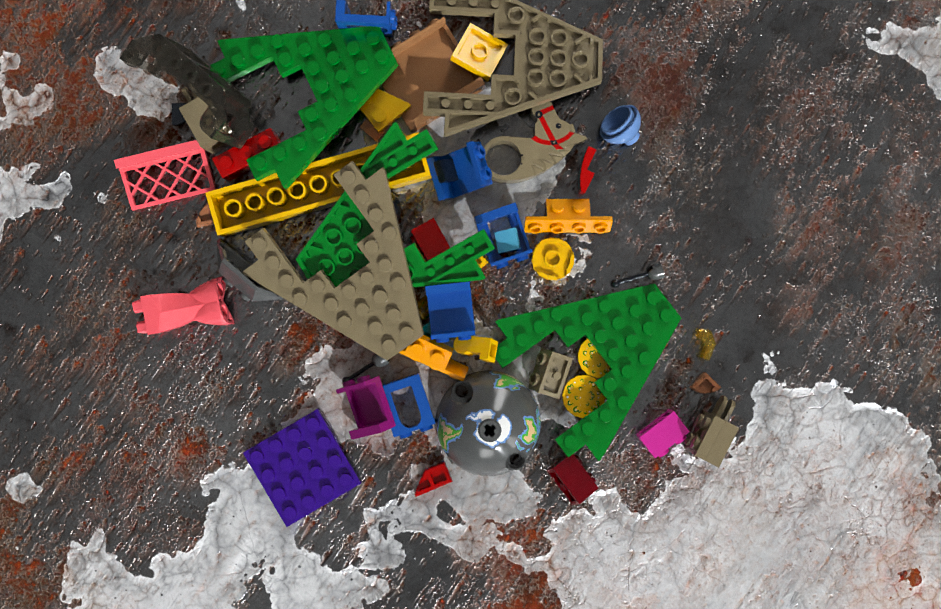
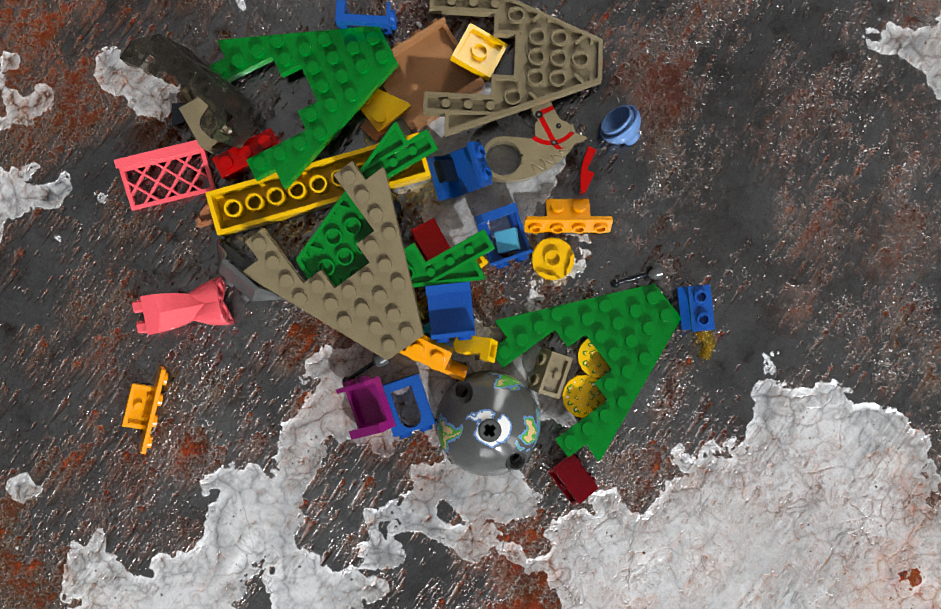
dark purple plate [243,408,362,527] -> none
red tile [415,461,453,497] -> none
dark pink brick [635,409,690,458] -> none
dark tan brick [685,395,739,468] -> none
nougat tile [689,372,721,394] -> none
none -> light orange bracket [121,366,168,454]
none -> blue panel [675,284,715,332]

